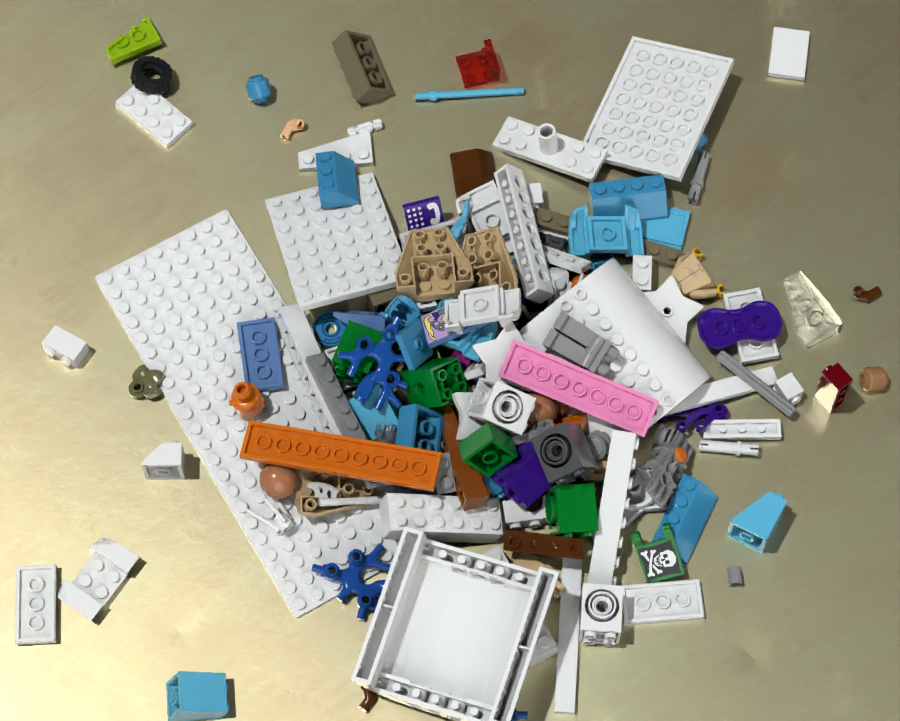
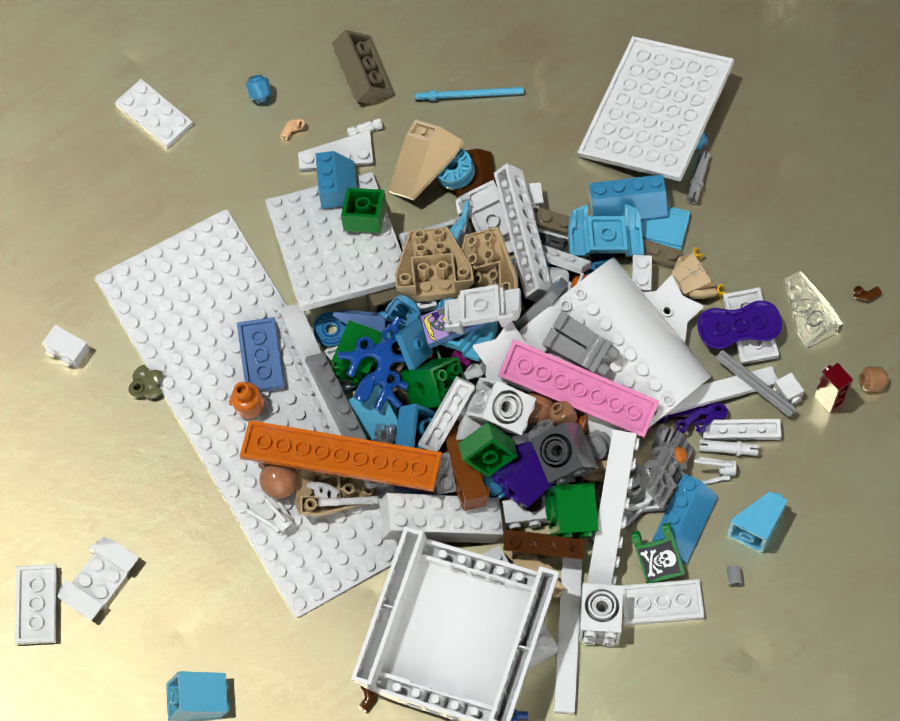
lime wing [105,15,162,65] -> none
black tyre [130,56,173,94] -> none
white slope [141,441,186,480] -> none
blue plant [311,543,391,621] -> none
dark purple slope [402,195,445,231] -> none
clear red bracket [456,39,500,88] -> none
white plate [492,116,608,183] -> none
white tile [768,27,810,81] -> none
none -> green brick [341,188,387,233]
none -> tan wedge [388,120,464,200]
none -> white plate [418,376,475,452]
none -> medium azure wheel [437,148,475,190]
none -> light grey beam [513,277,568,331]
none -> medium nougat head [548,401,577,426]
none -> white plant [694,457,736,485]

